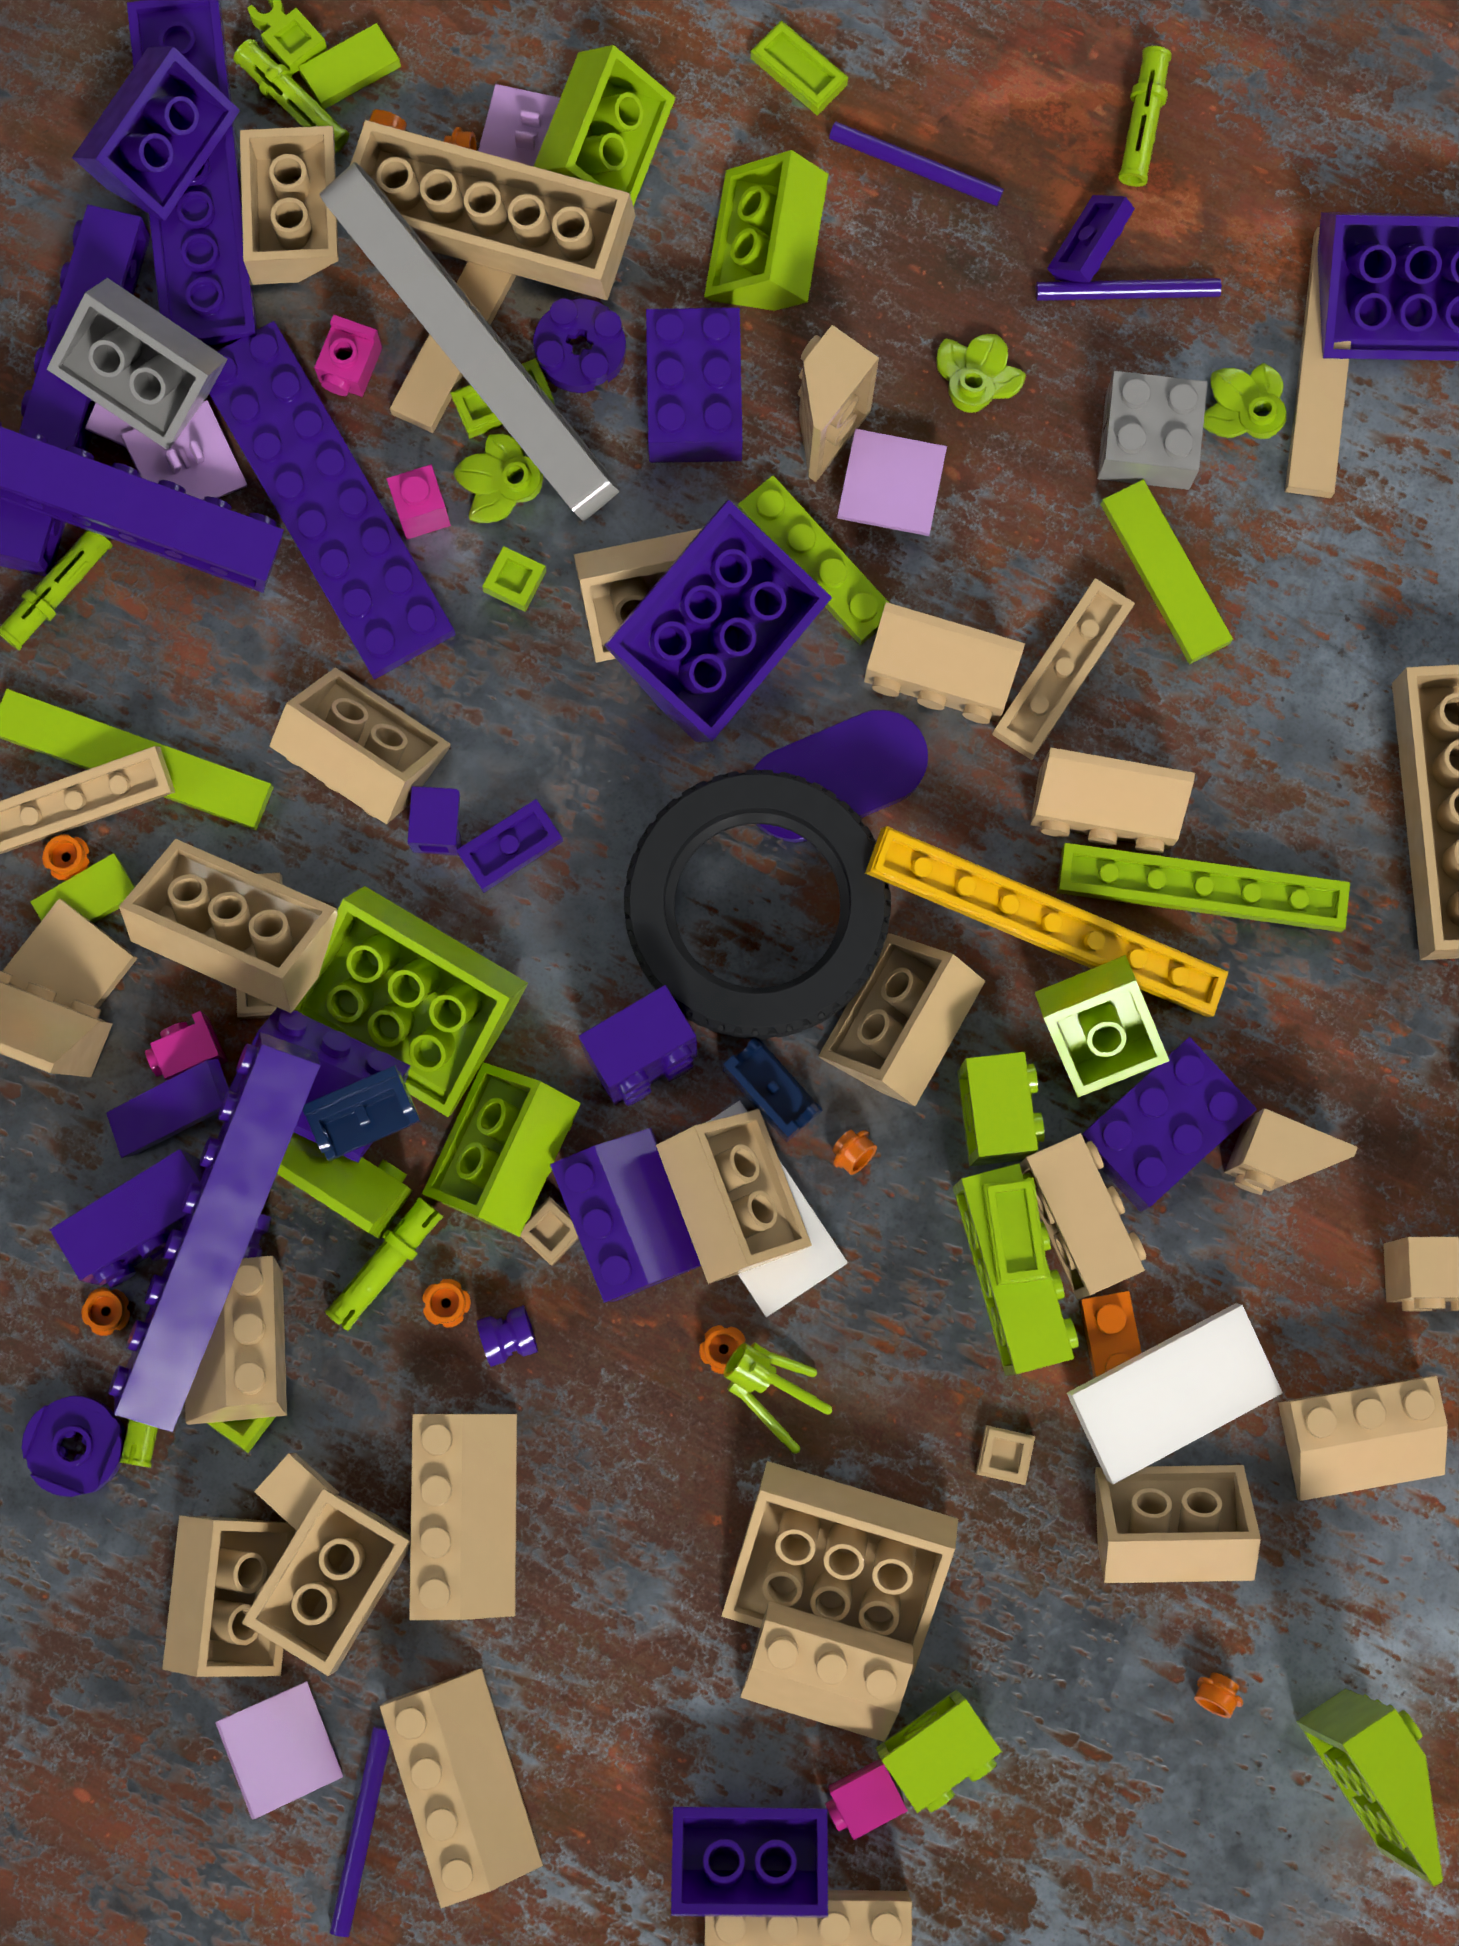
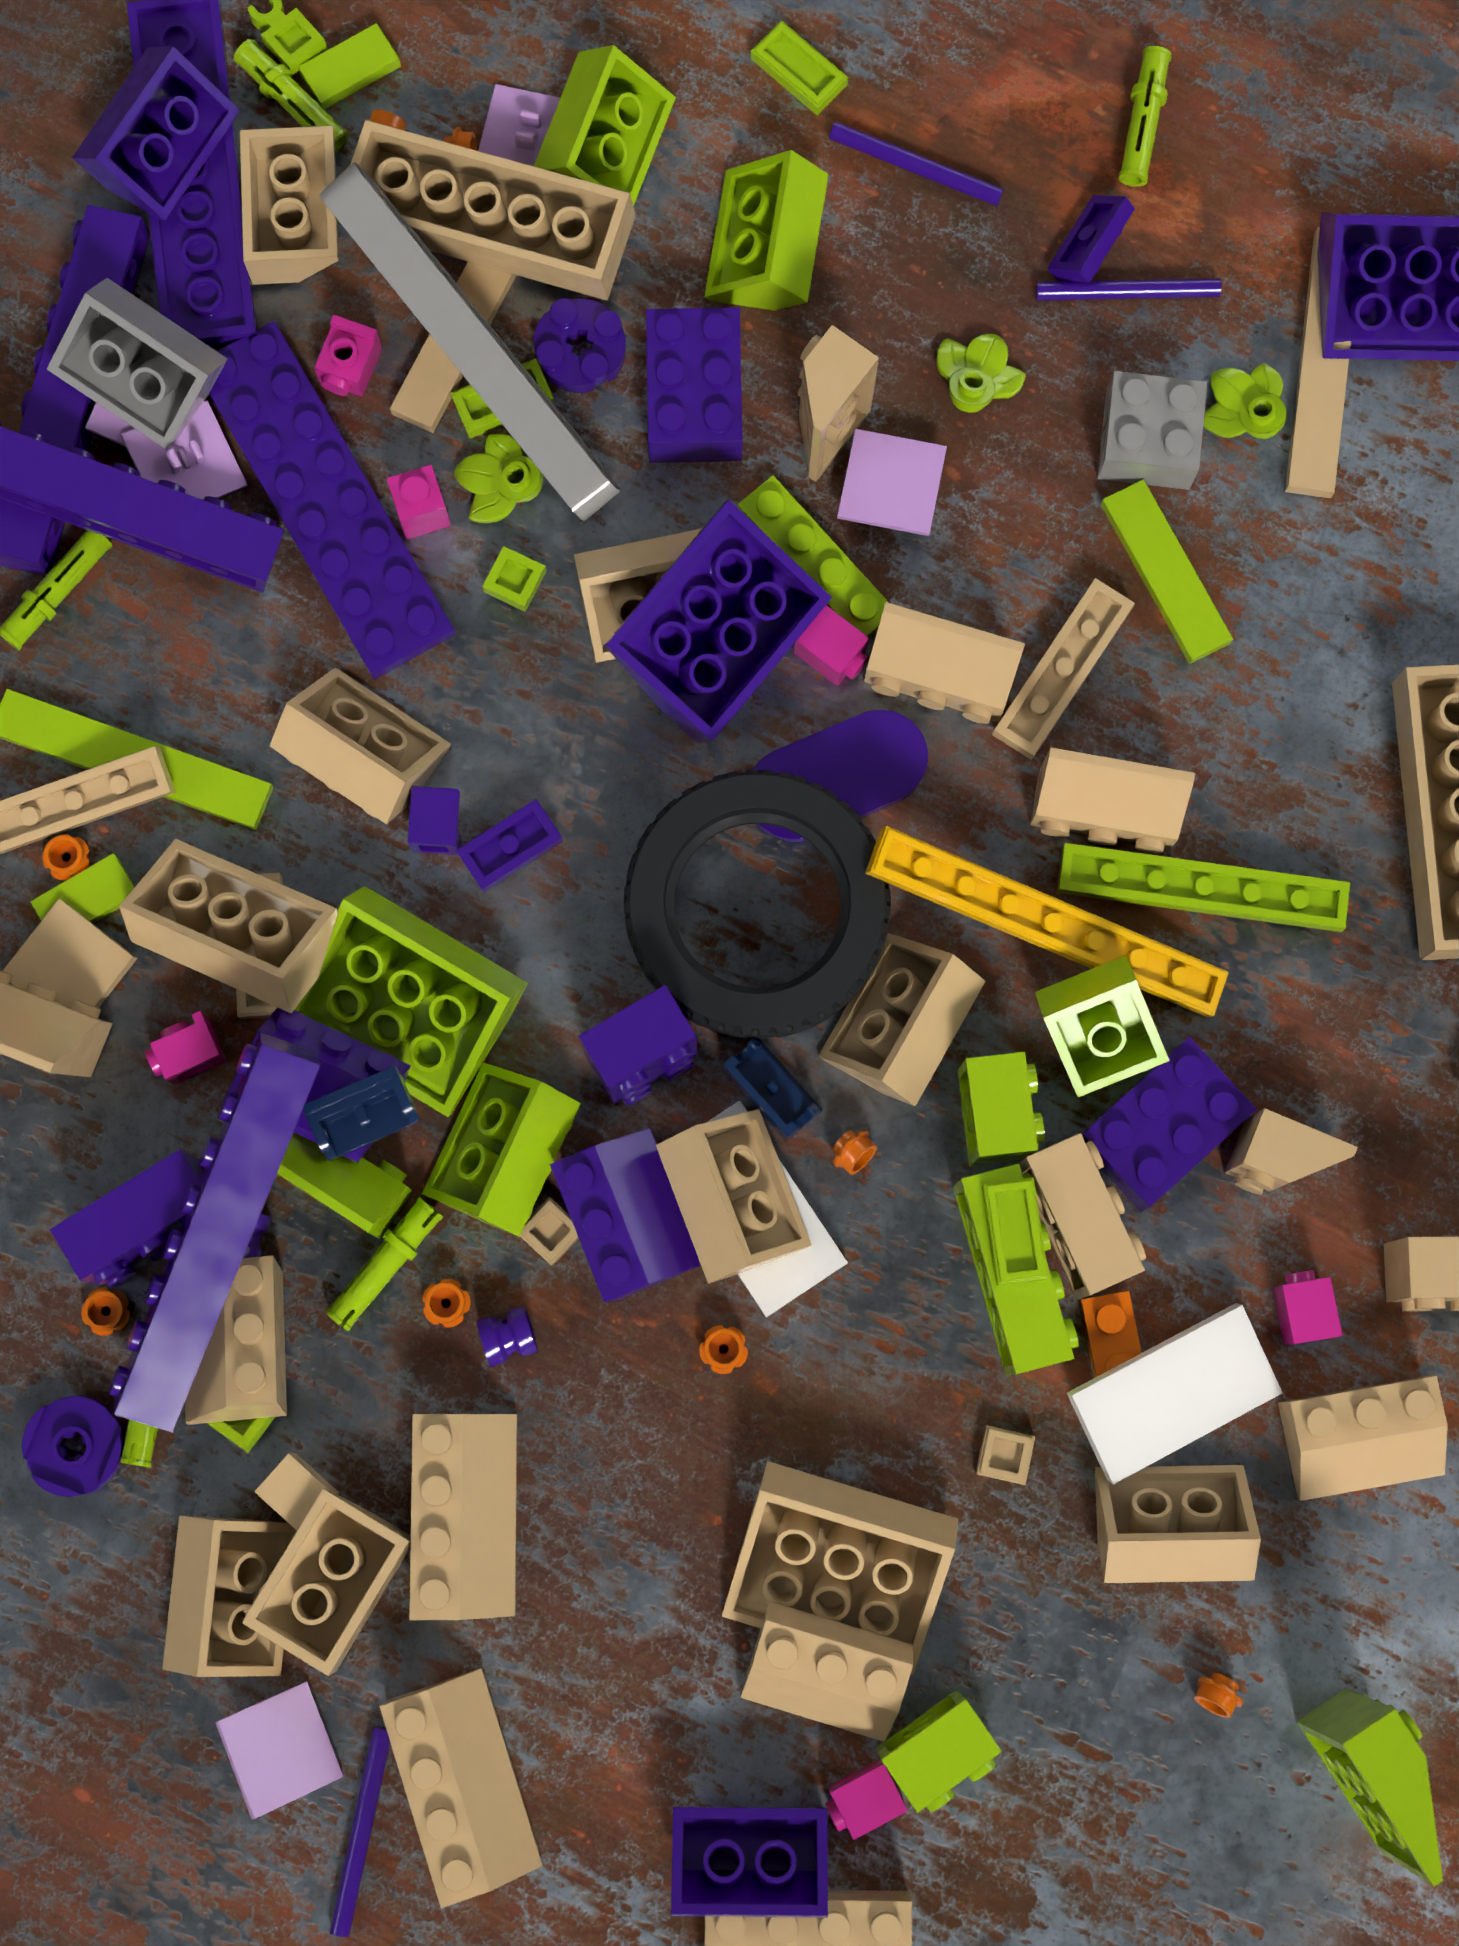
dark purple tile [106,1059,229,1158] -> none
lime plant [724,1342,832,1454] -> none
none -> dark pink brick [794,605,870,687]
none -> dark pink brick [1272,1270,1343,1346]

